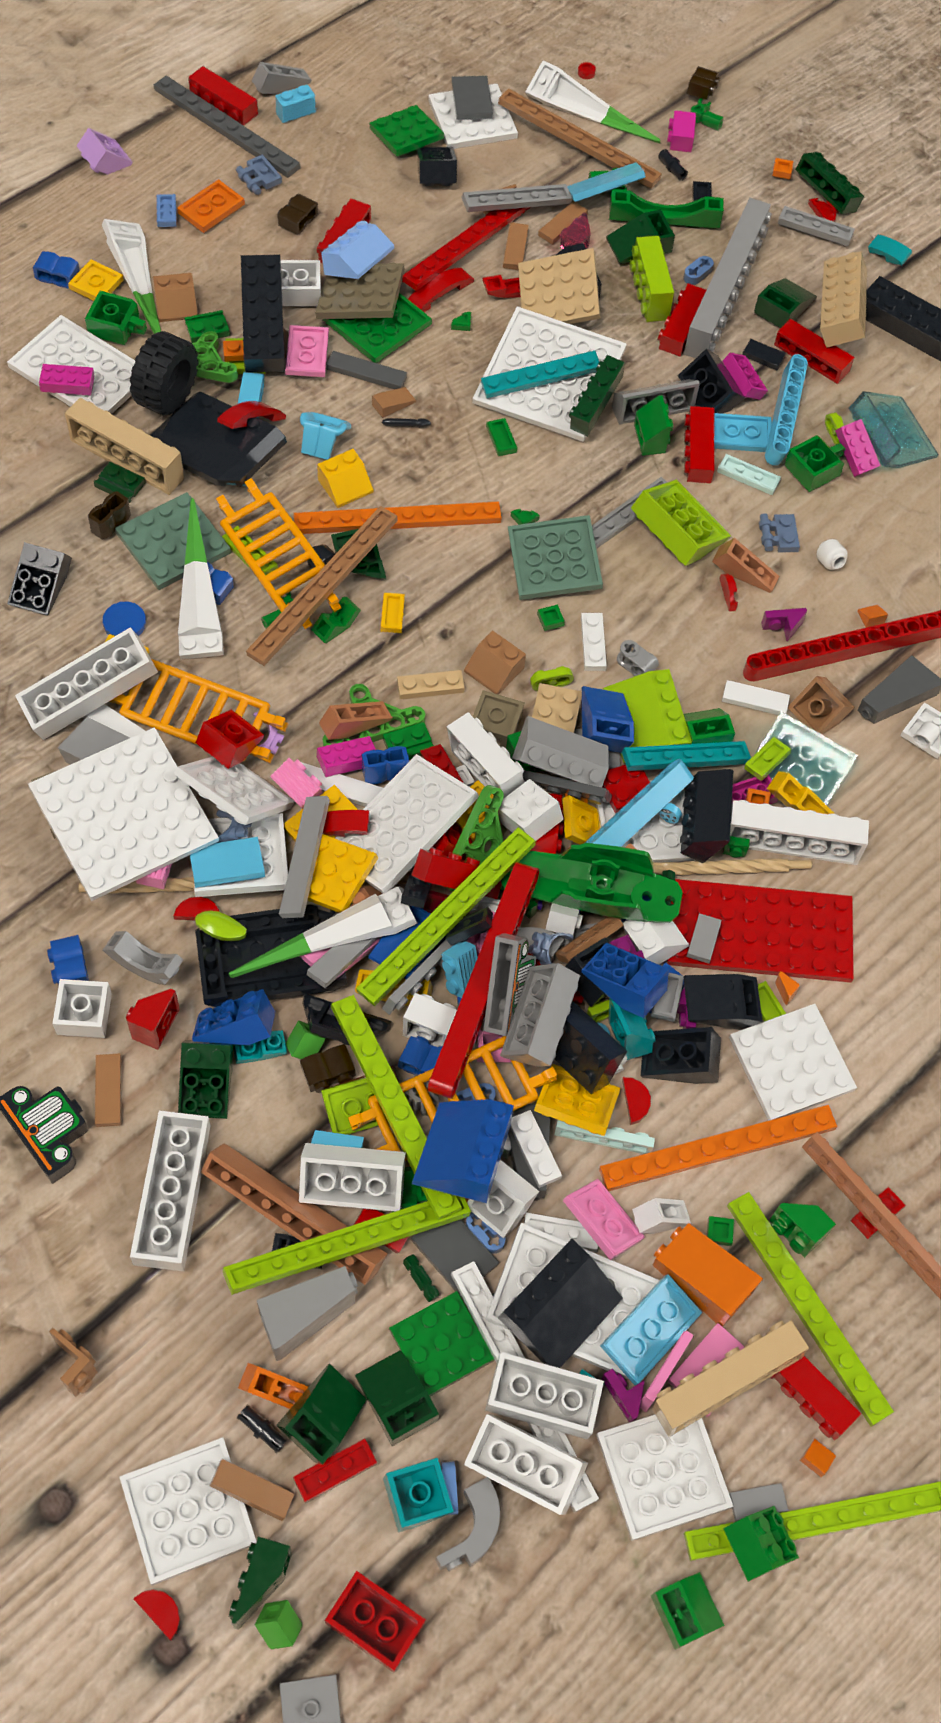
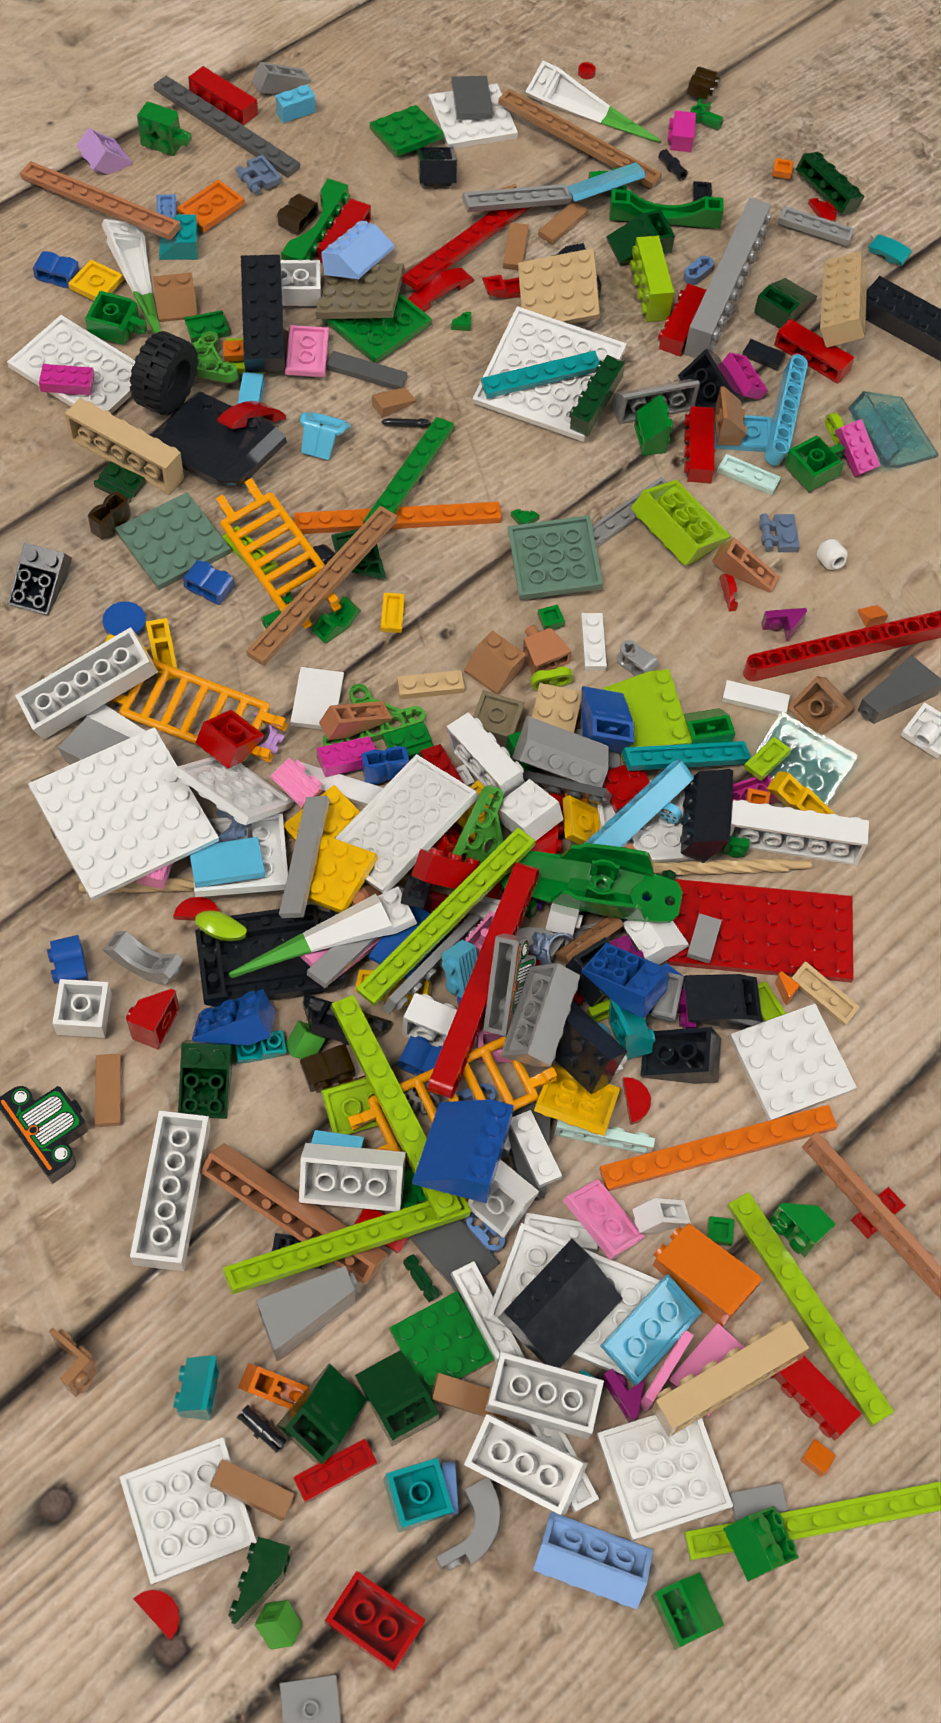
white plate [178,498,224,660] -> none
yellow slope [317,449,373,508] -> none
red slope [322,810,370,837] -> none
black plate [446,907,493,945] -> none
green tile [486,418,518,457] -> none
clear pink slope [560,213,591,249] -> none
none -> nougat plate [19,161,181,240]
none -> green hinge [137,101,192,156]
none -> yellow slope [146,618,179,681]
none -> teal slope [159,214,198,260]
none -> teal slope [174,1355,220,1421]
none -> green arch [281,178,350,260]
none -> white tile [290,667,344,730]
none -> green plate [363,417,454,524]
none -> medium nougat tile [431,1373,507,1421]
none -> nougat torso [523,625,572,676]
none -> light blue slope [533,1512,653,1609]
none -> medium nougat slope [714,387,747,445]
none -> tan plate [791,961,860,1026]

